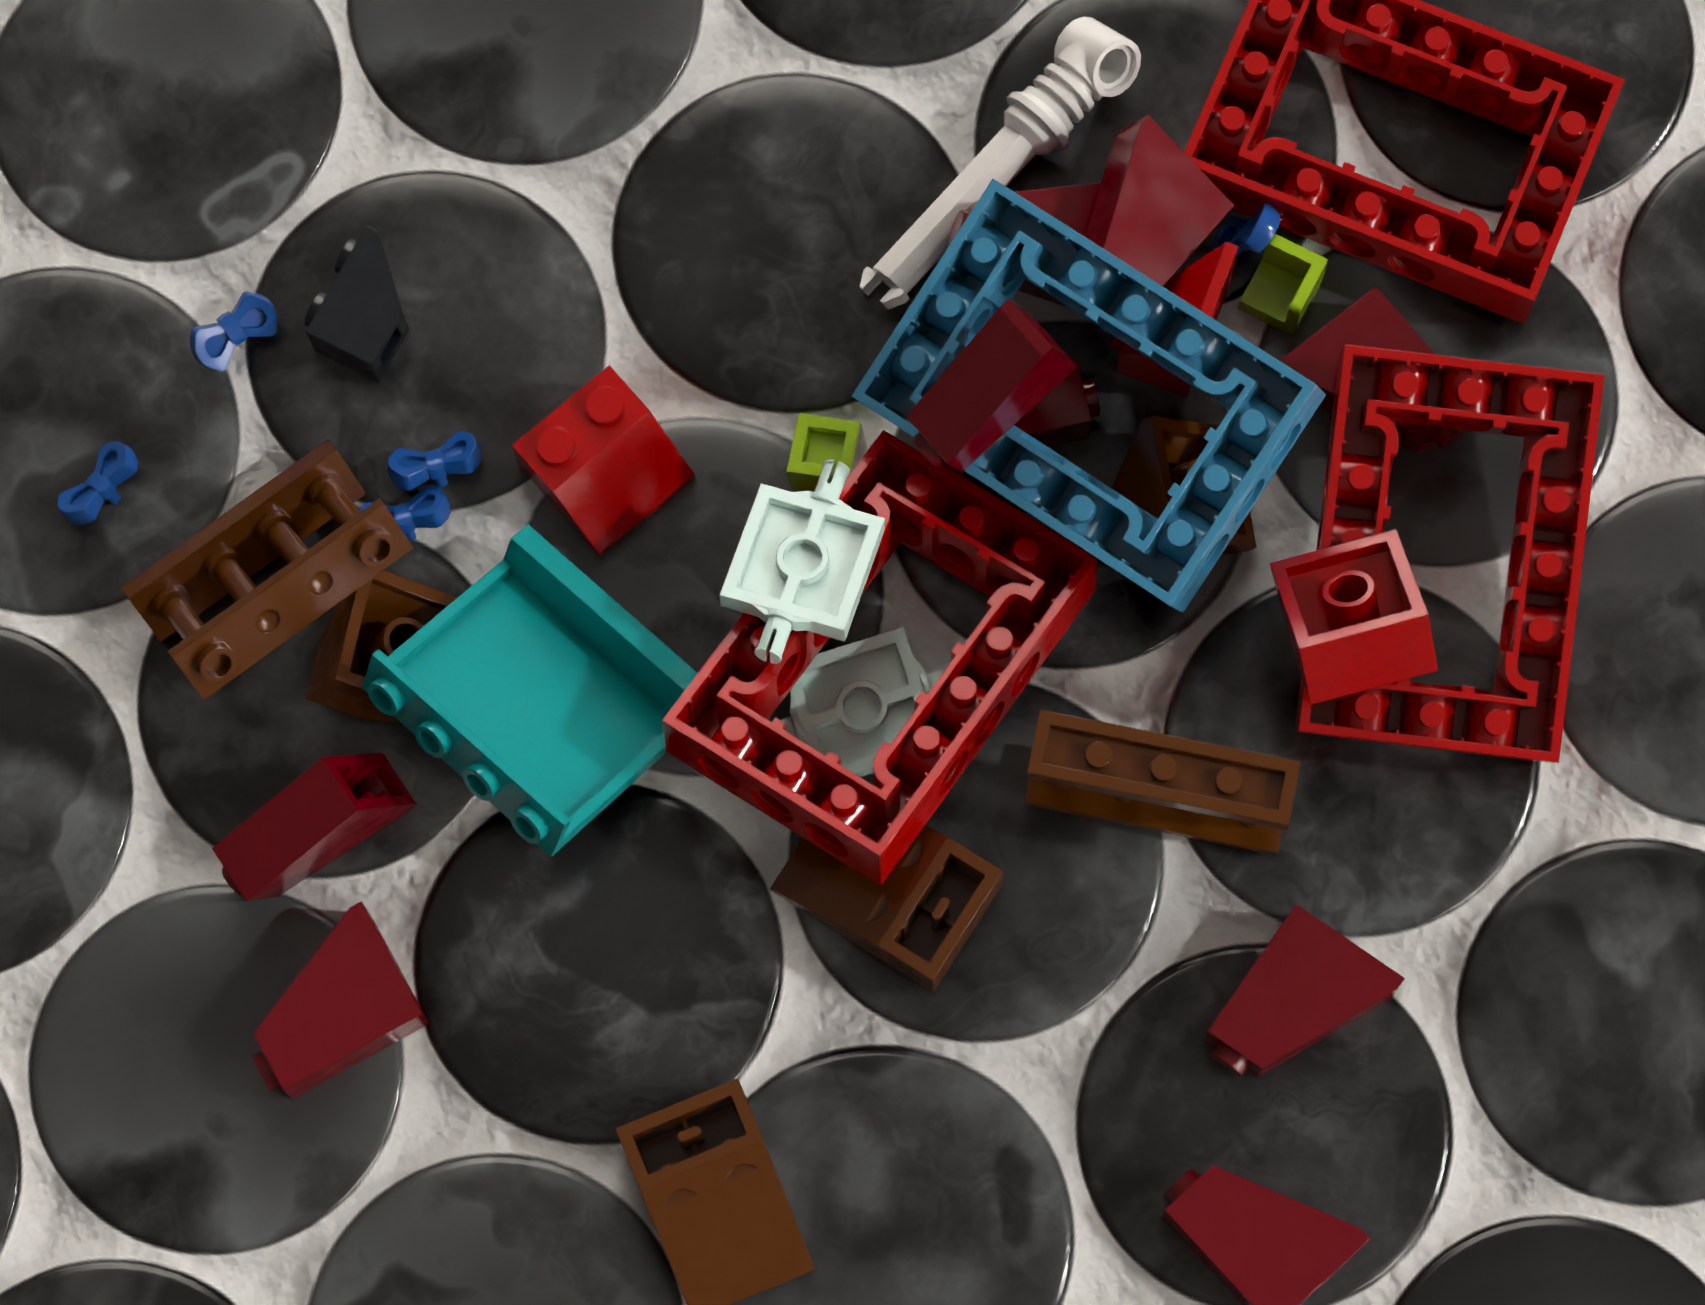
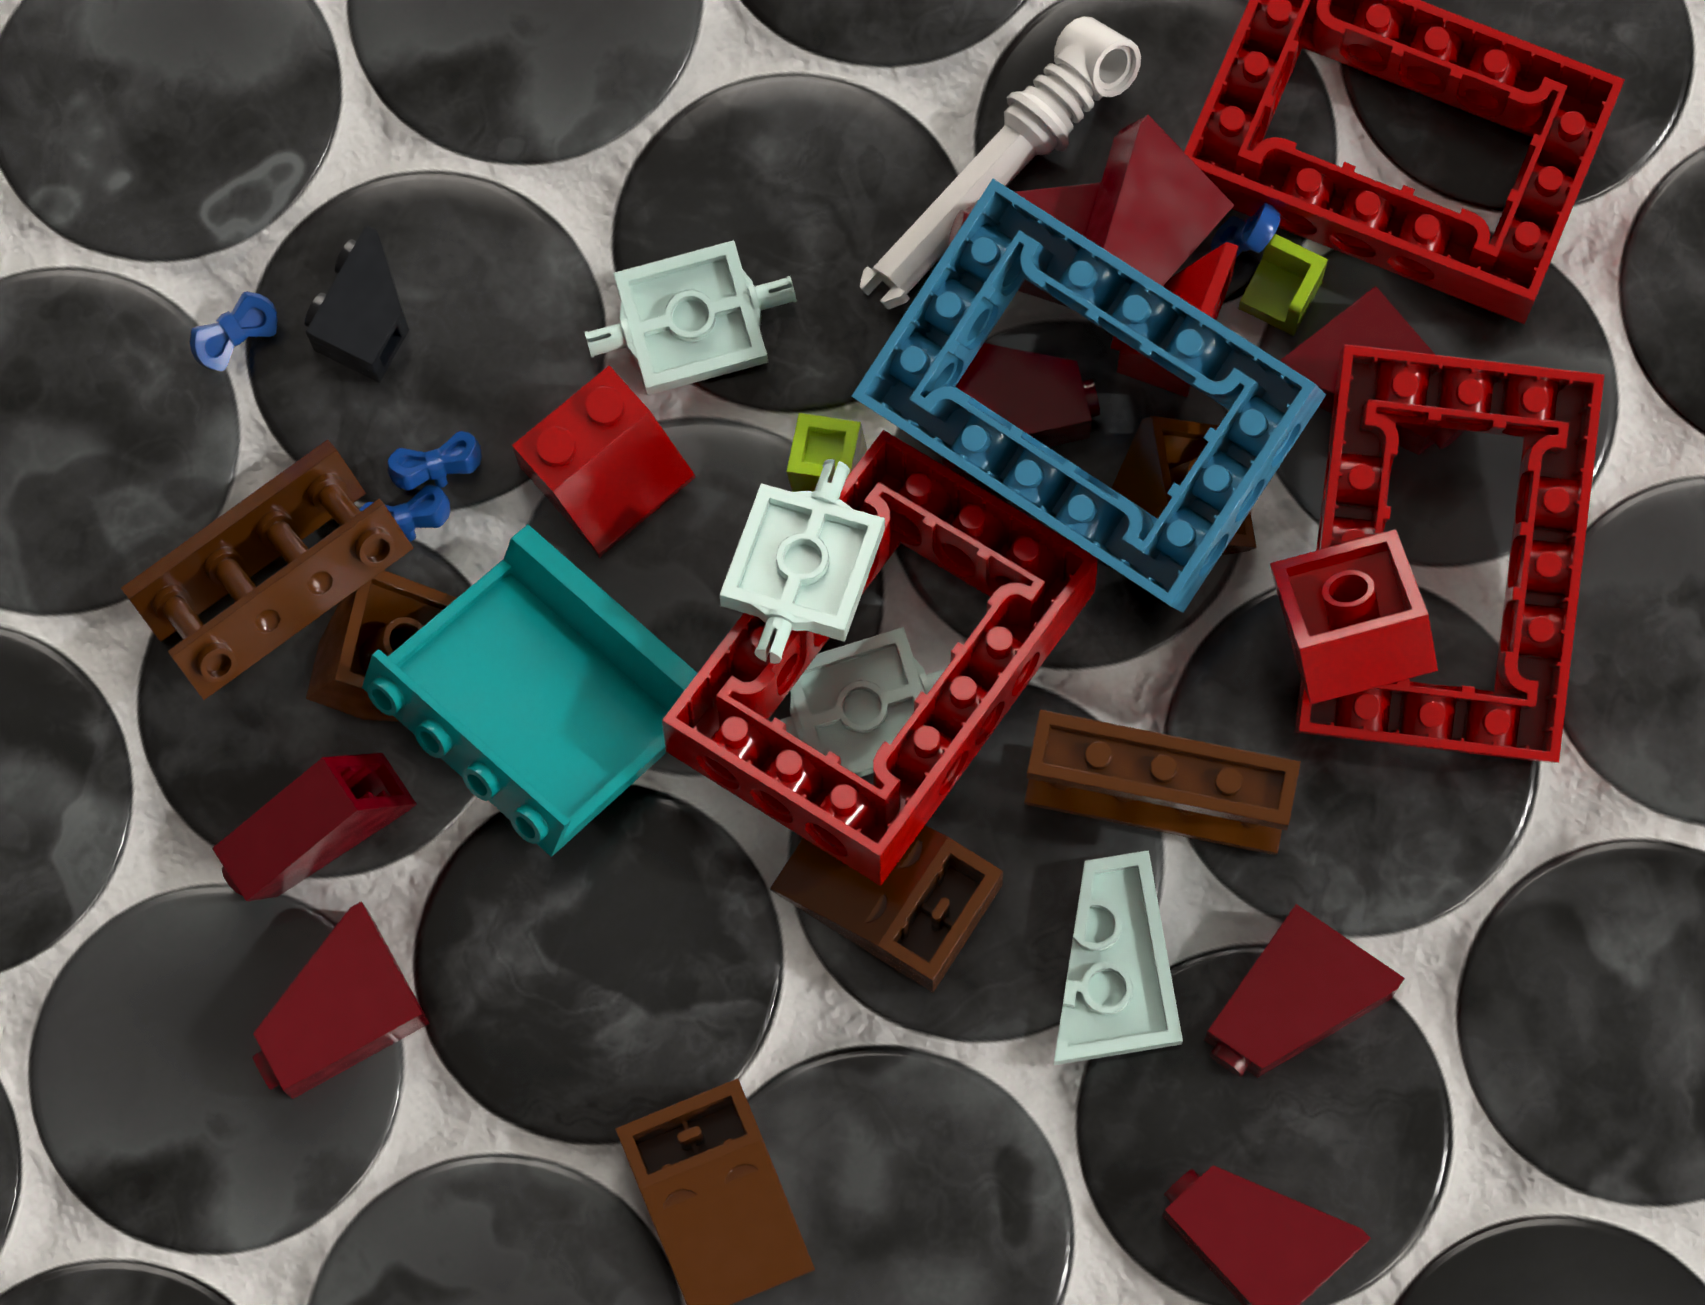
blue piece [57,441,138,525] -> none
dark red slope [906,299,1077,472] -> none
none -> light aqua plate [584,240,797,396]
none -> light aqua wing [1053,850,1183,1065]

